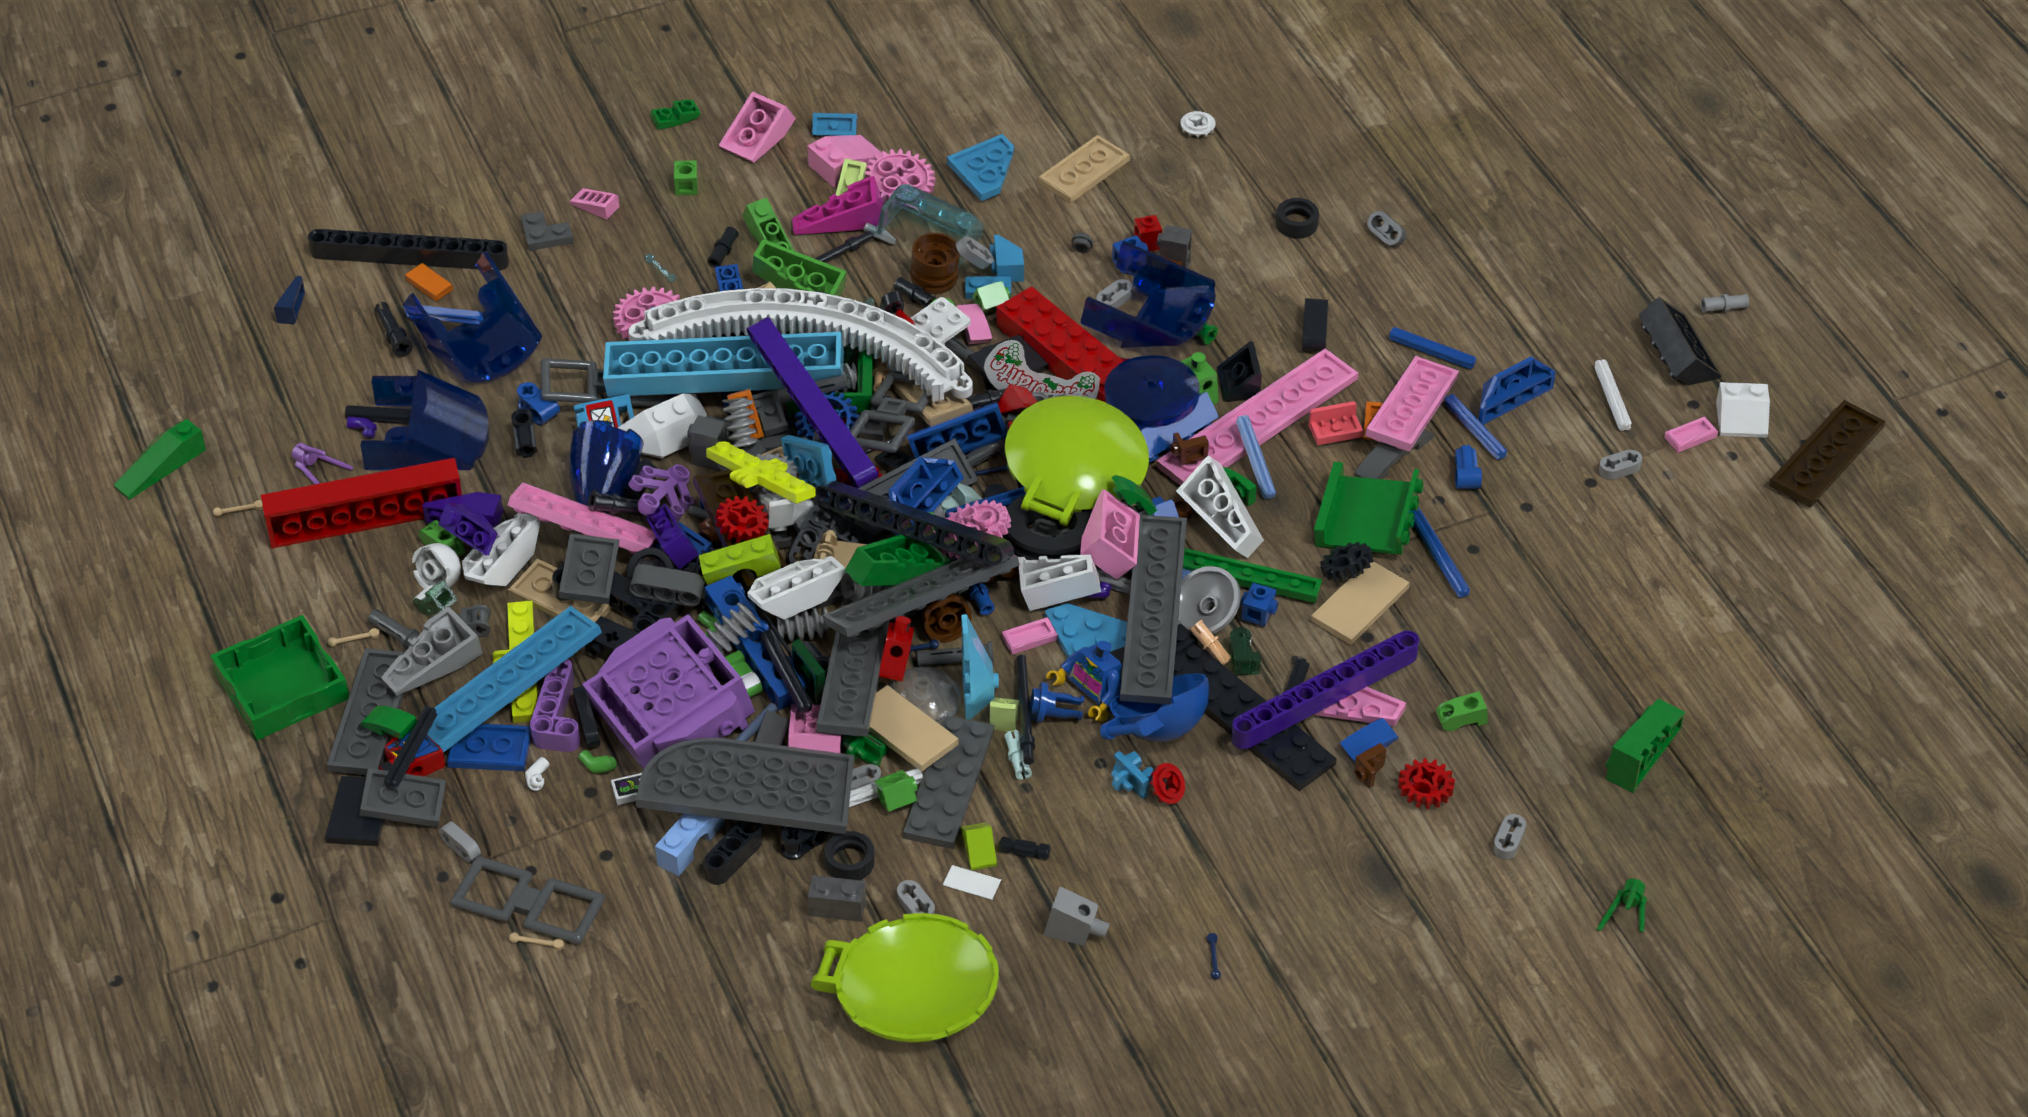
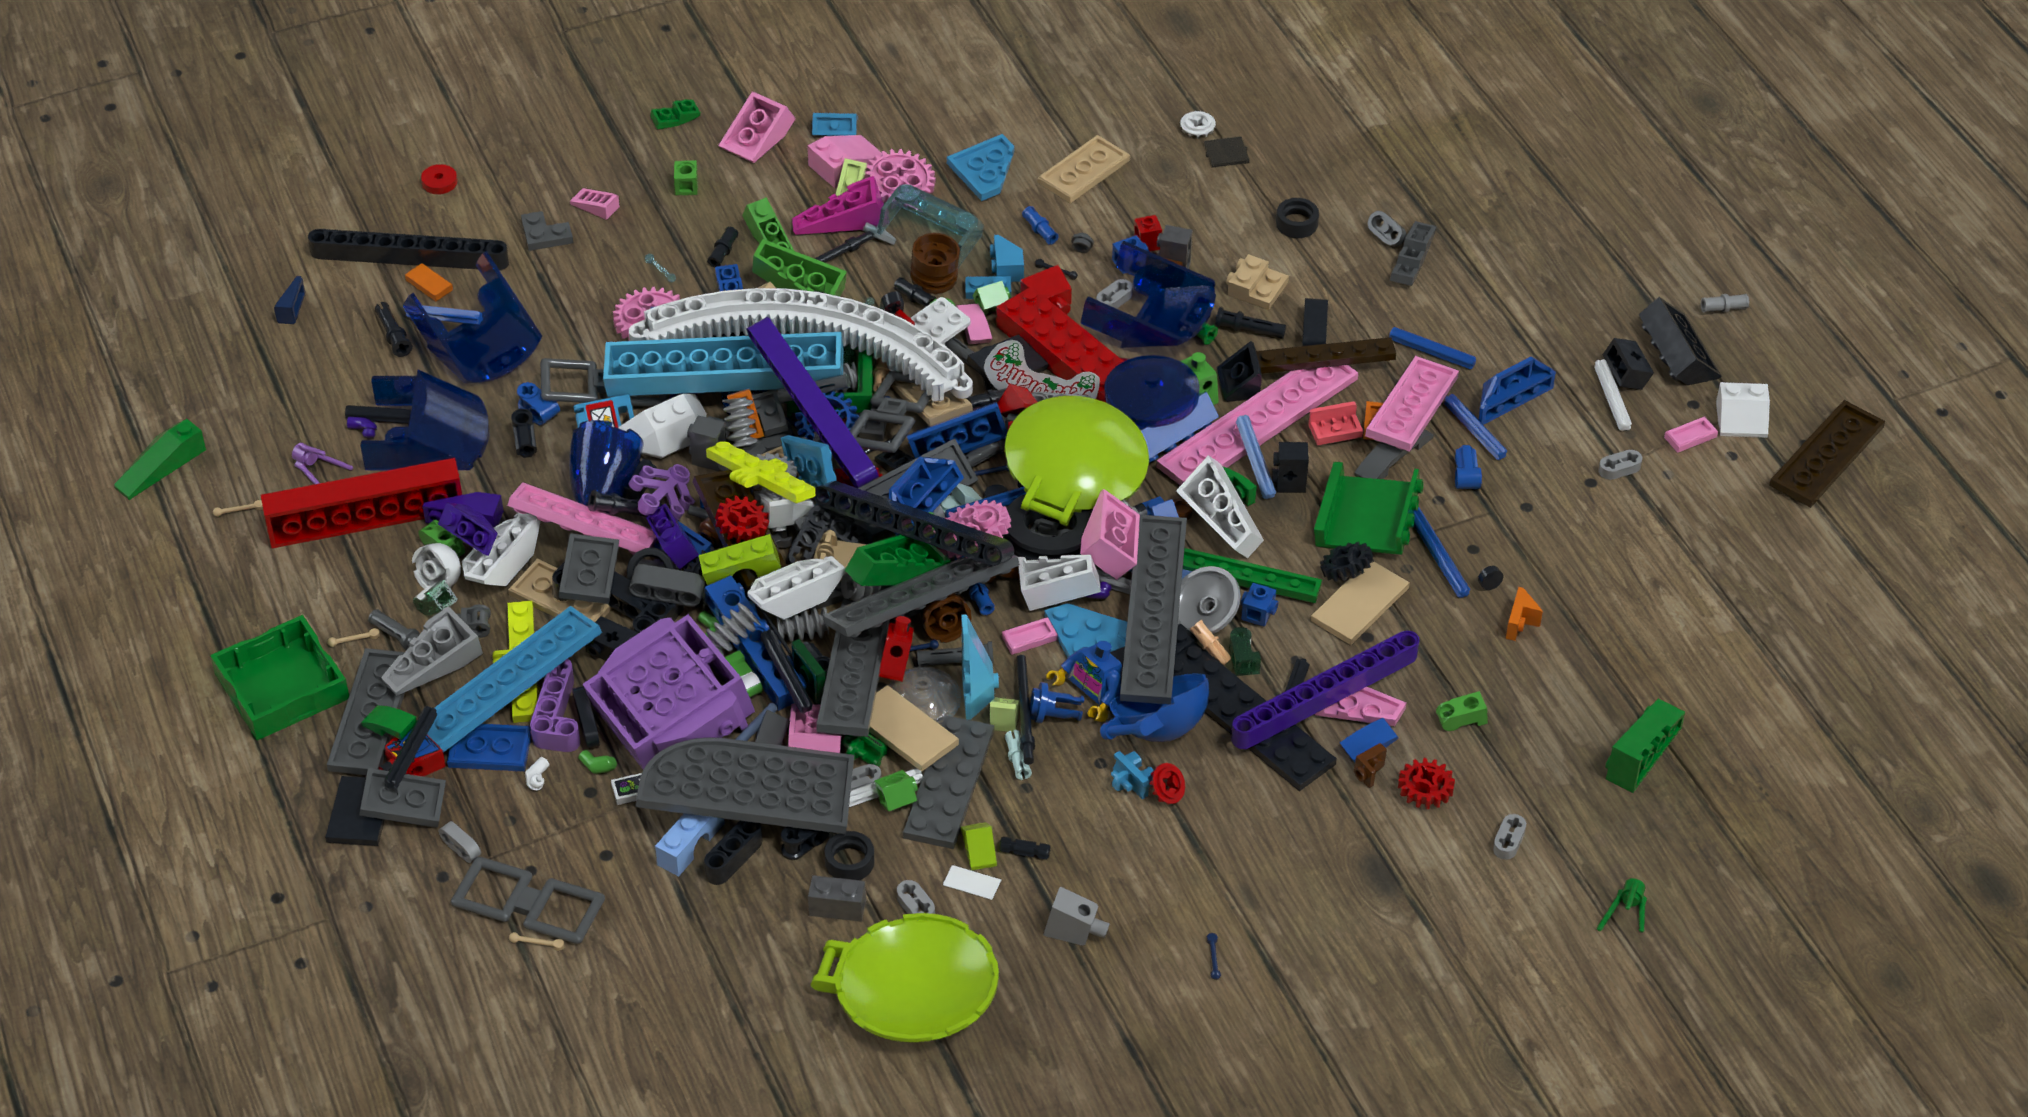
light grey beam [956,236,993,269] -> none
green slope [1111,475,1158,515] -> none
reddish brown bracket [1170,432,1209,465] -> none
none -> red piece [421,164,458,194]
none -> red torso [1021,265,1072,314]
none -> blue pin [1022,206,1059,245]
none -> black hinge [1035,259,1078,280]
none -> clear smoke piece [1204,136,1250,168]
none -> black pin [1215,307,1287,339]
none -> tan plate [1226,254,1289,310]
none -> dark brown plate [1256,337,1396,374]
none -> black brick [1272,442,1309,493]
none -> dark grey slope [1390,221,1437,286]
none -> black tile [1478,566,1504,590]
none -> orange slope [1506,587,1543,641]
none -> black brick [1602,338,1654,390]

